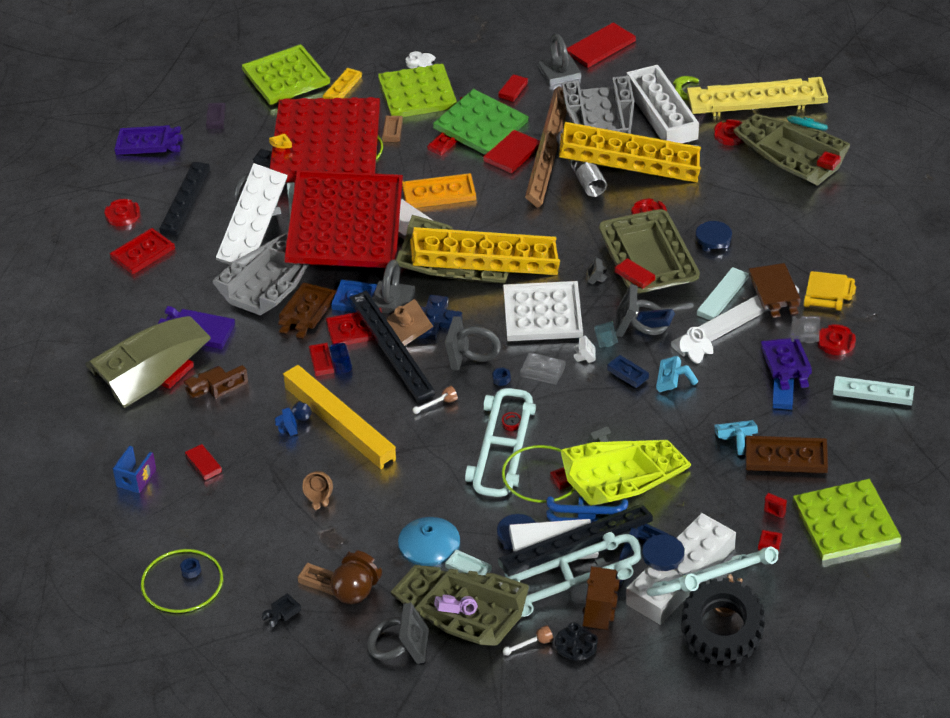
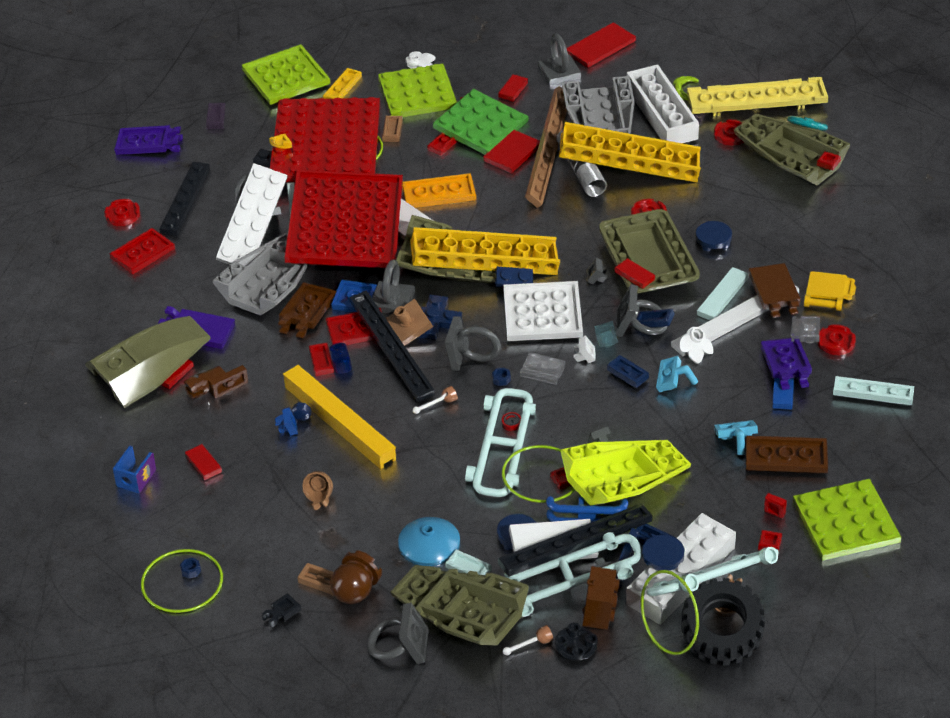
lavender plate [434,595,477,615] -> none
none -> dark blue plate [495,266,533,287]
none -> lime piece [640,570,699,655]

